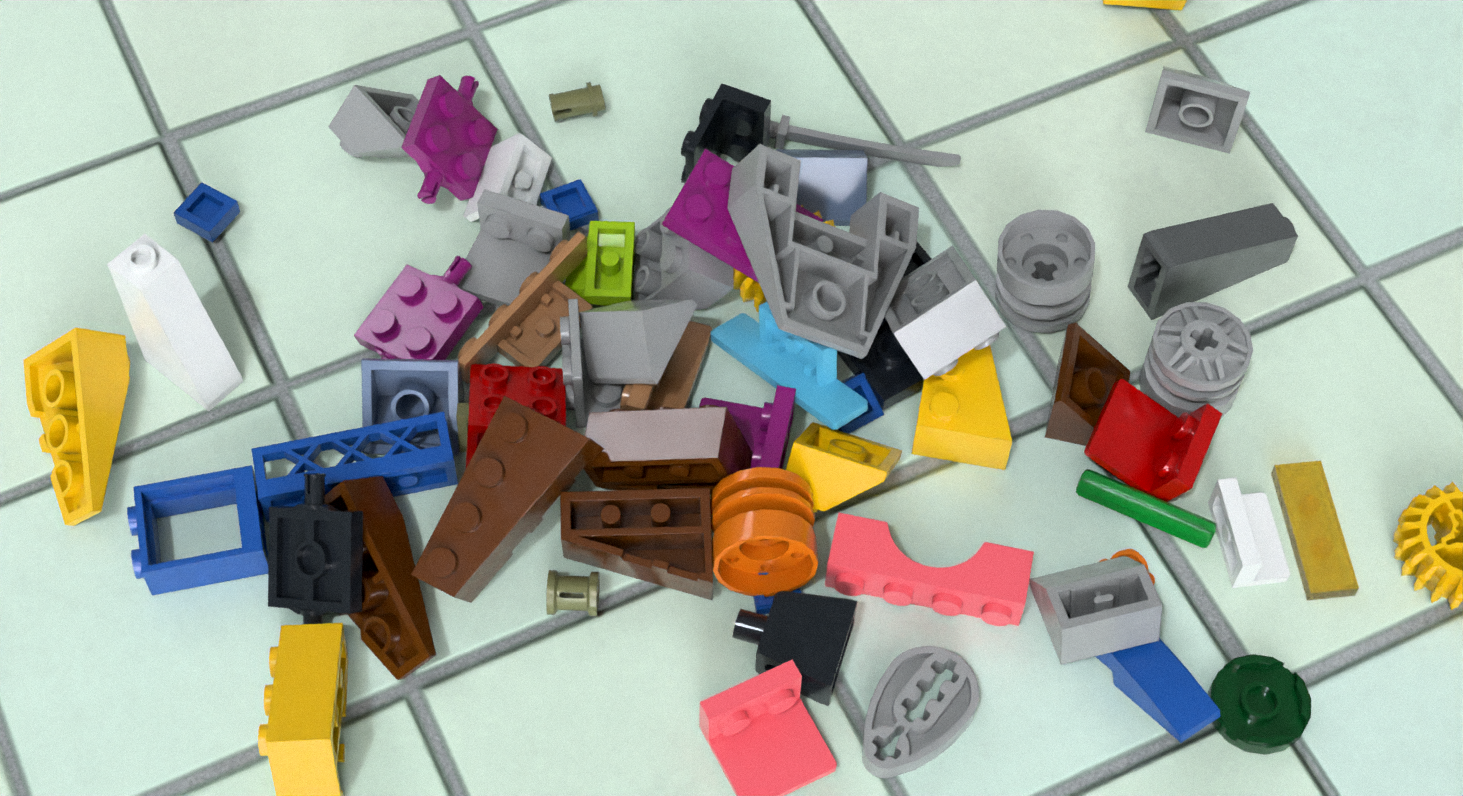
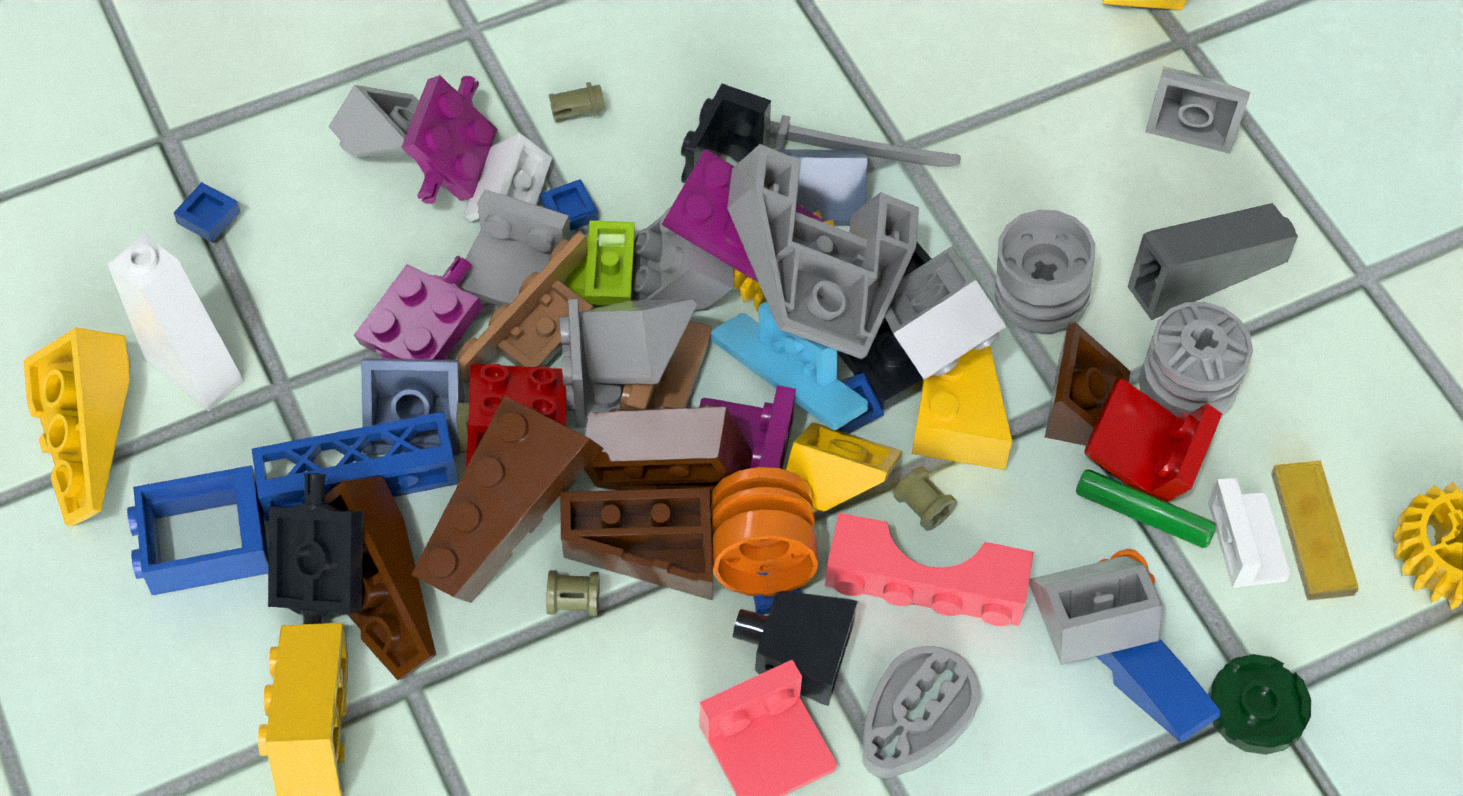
none -> olive bush [893,466,957,531]

